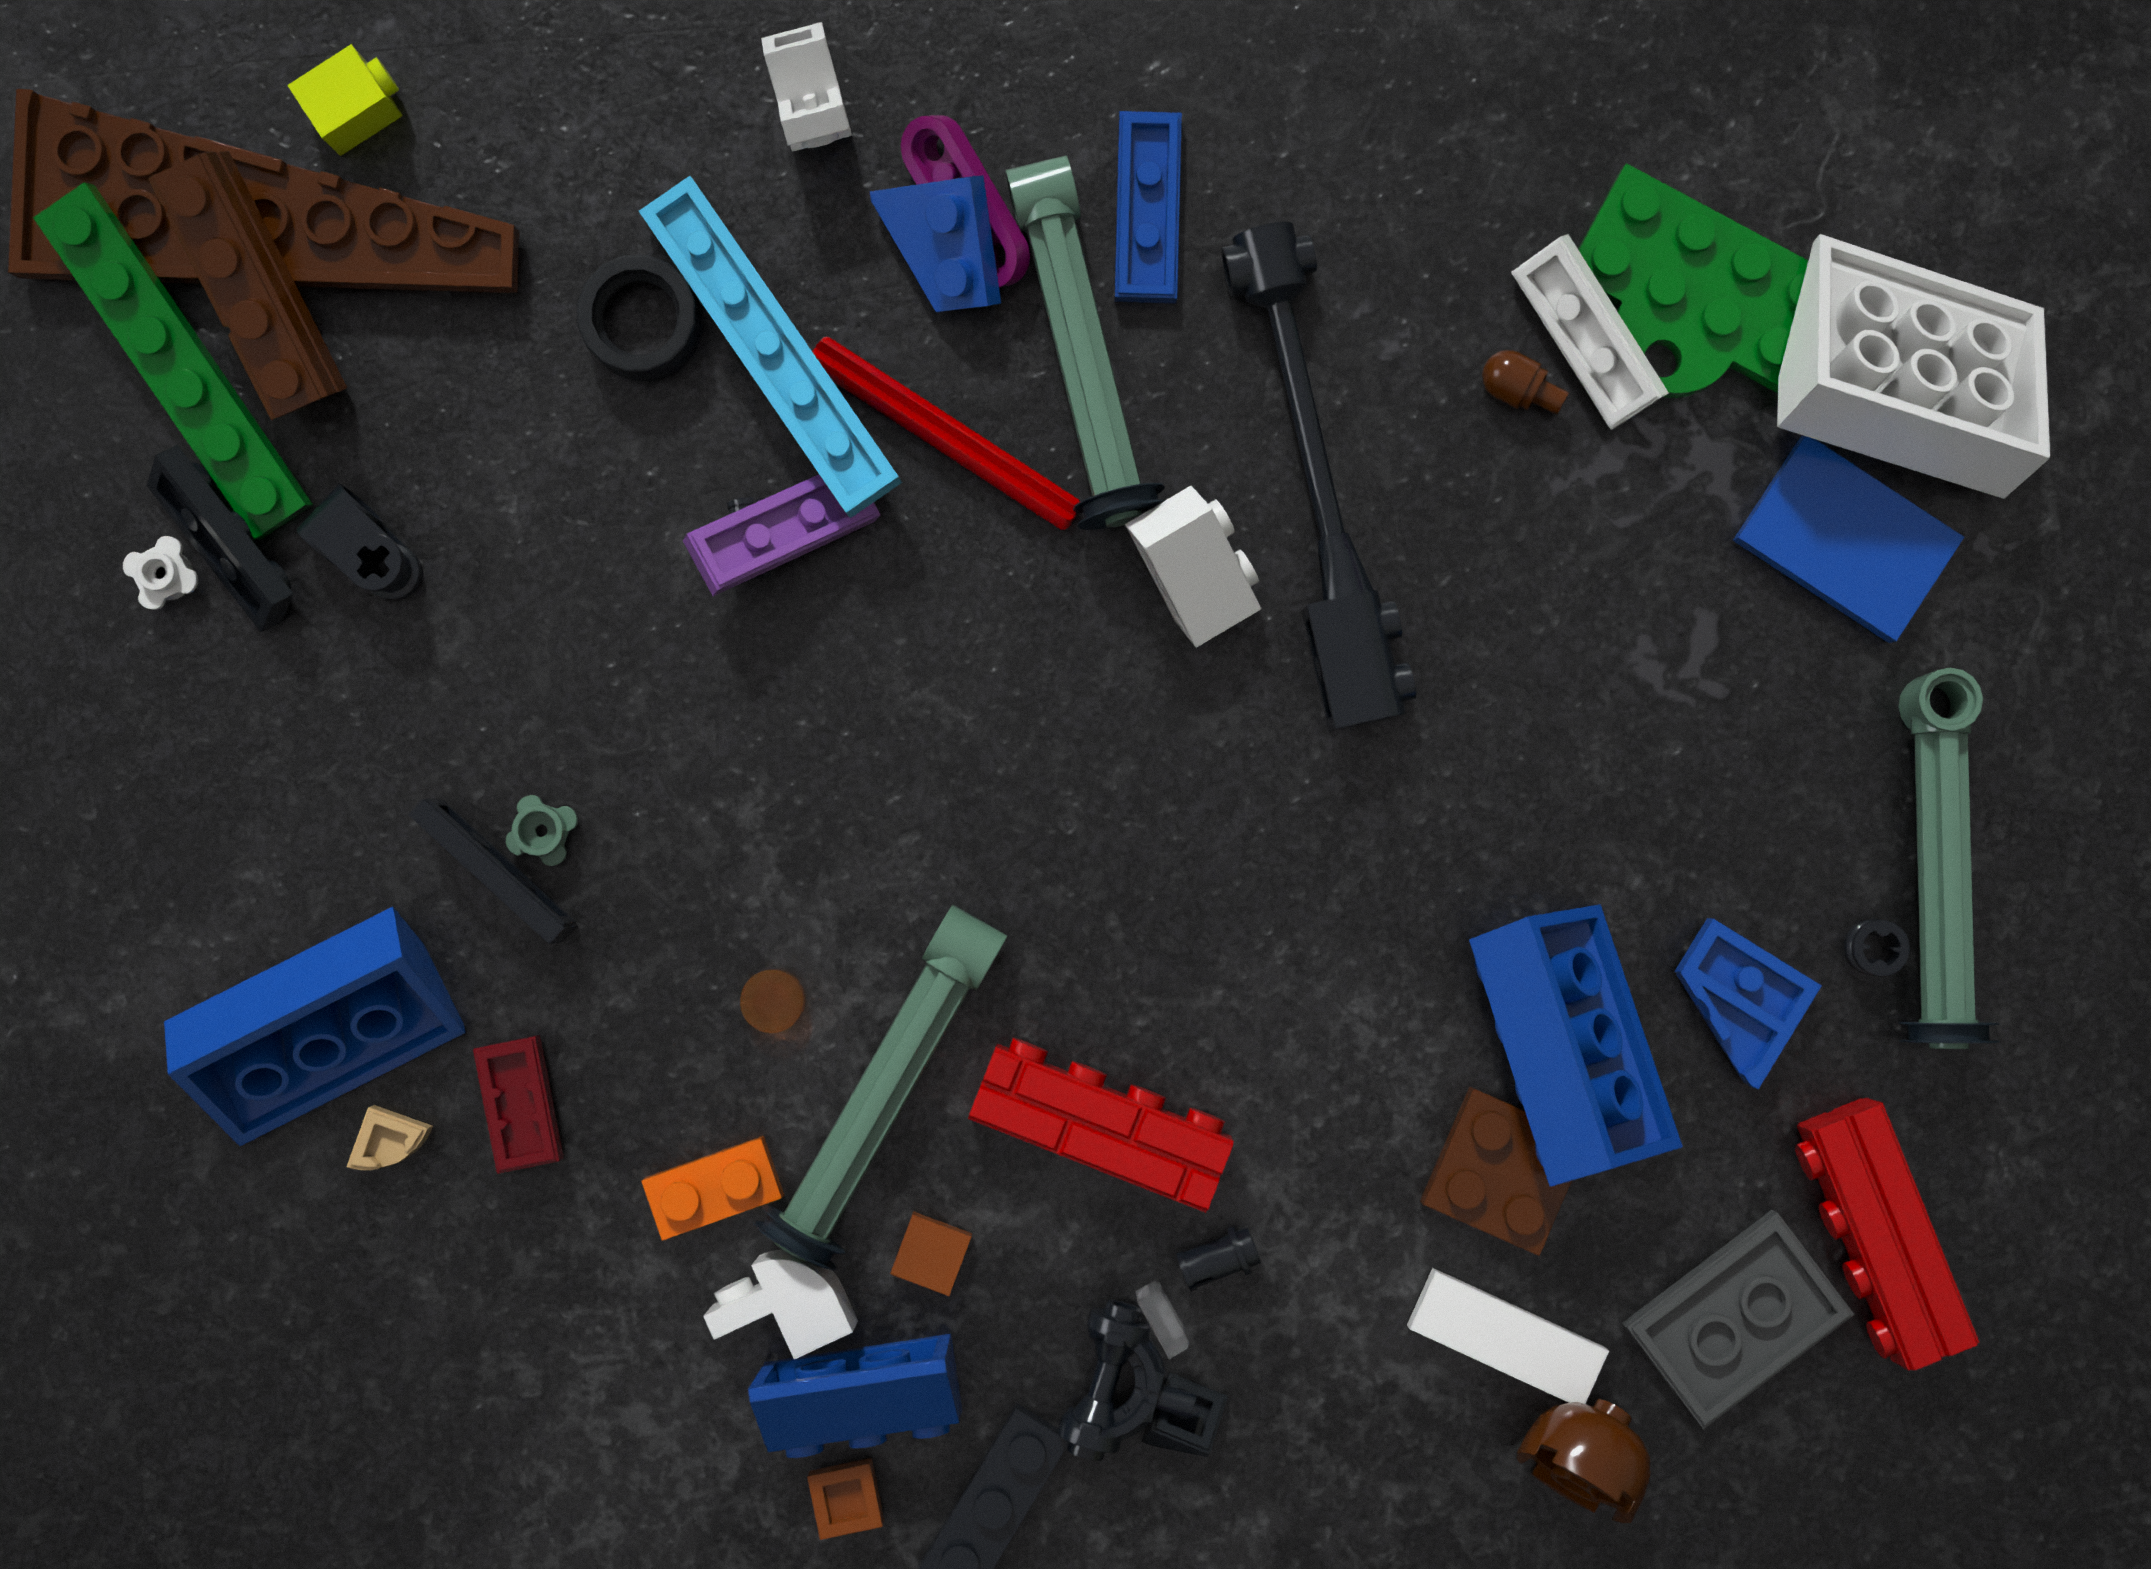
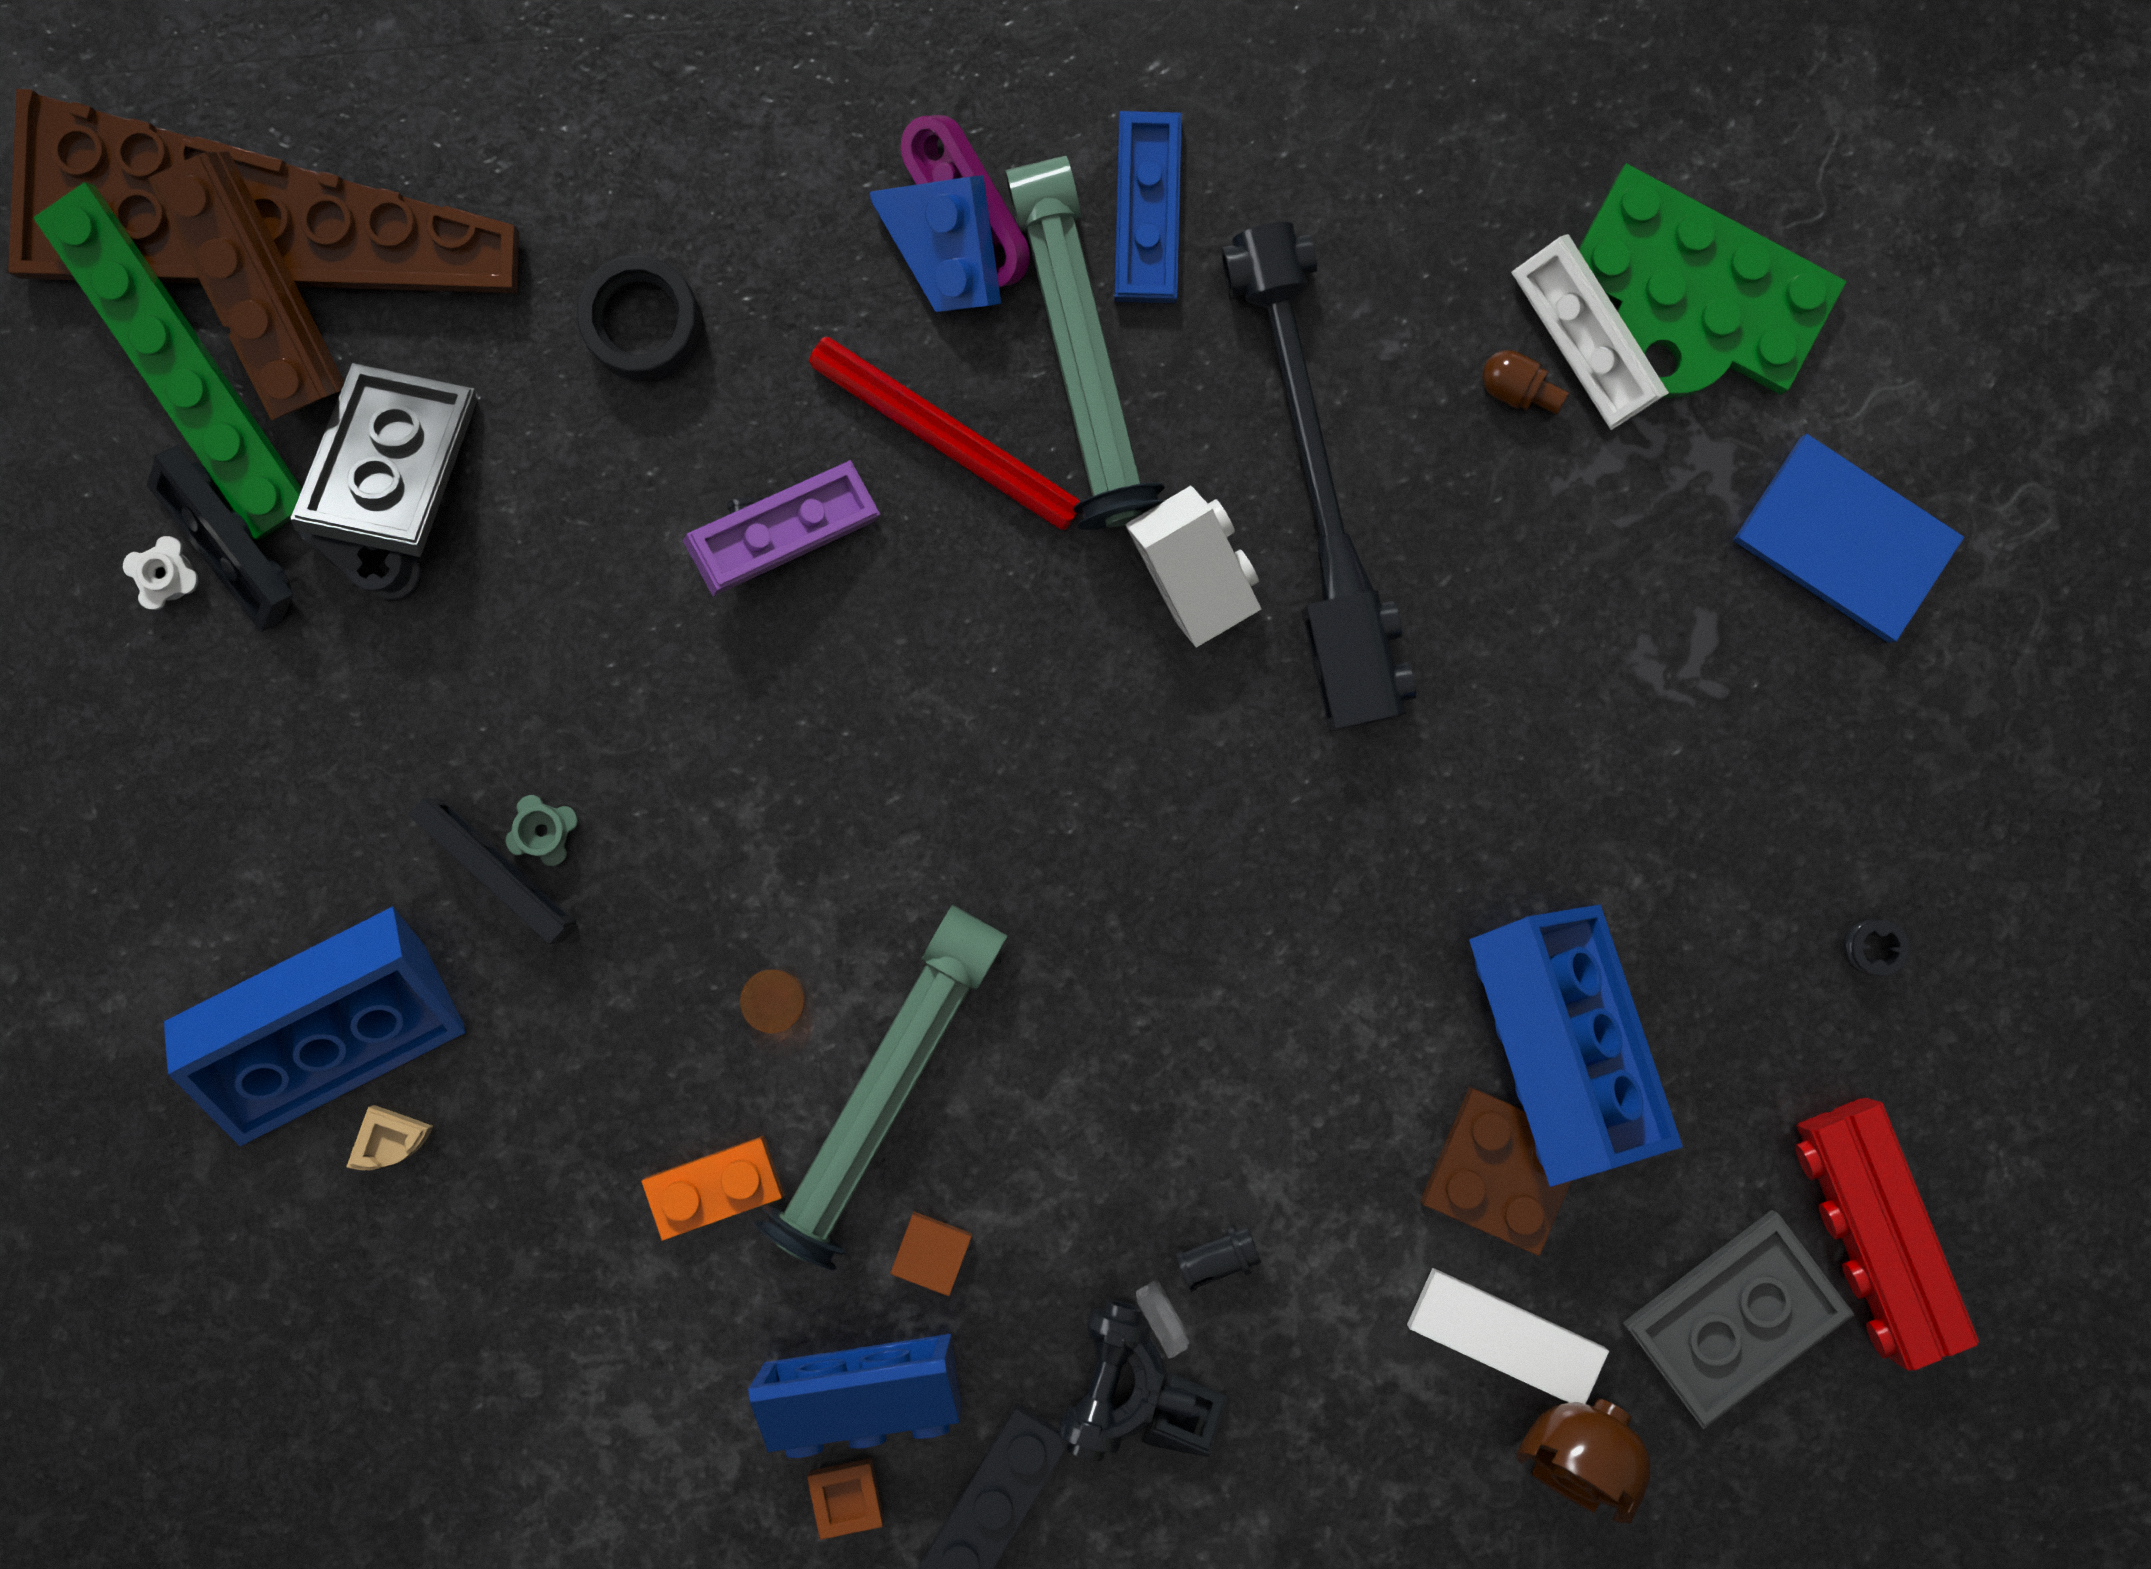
neon yellow brick [287,44,403,156] -> none
dark red plate [473,1035,564,1174] -> none
medium azure plate [639,176,902,518] -> none
white brick [703,1250,858,1360] -> none
white brick [761,22,852,152] -> none
red brick [967,1038,1234,1213] -> none
blue wing [1674,918,1822,1090] -> none
white slope [1777,234,2050,499] -> none
sand green piece [1898,667,2000,1049] -> none
none -> tile [291,363,477,557]

